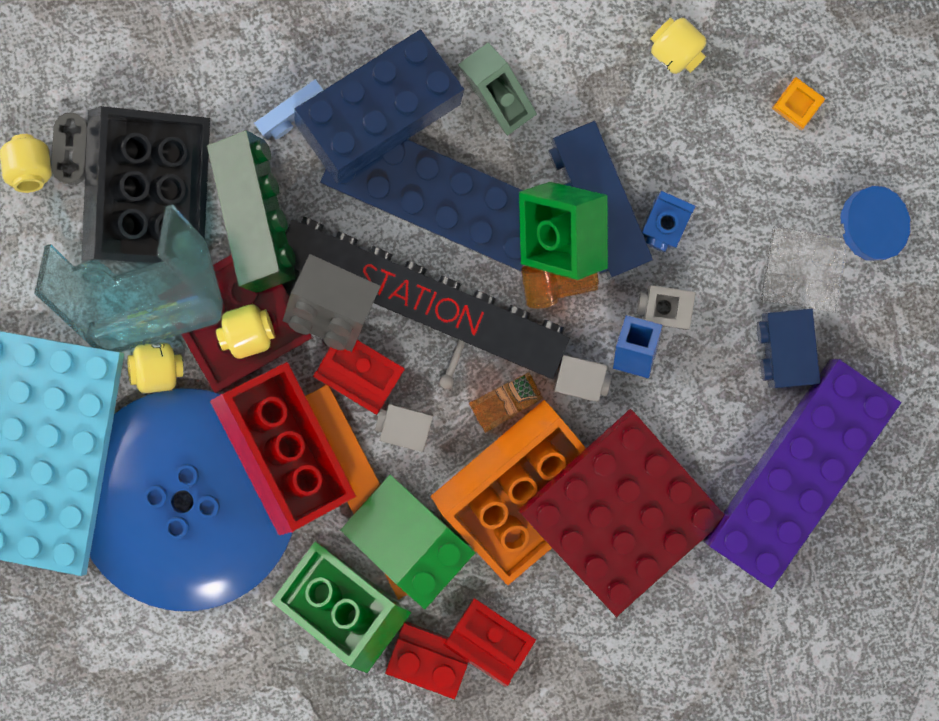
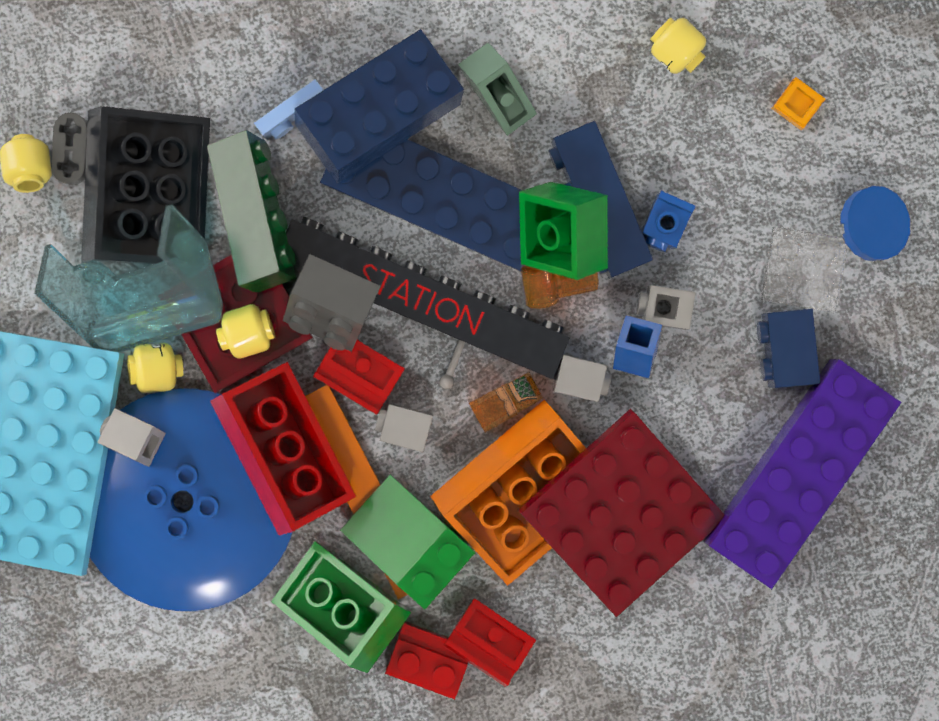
none -> light grey brick [97,408,166,467]

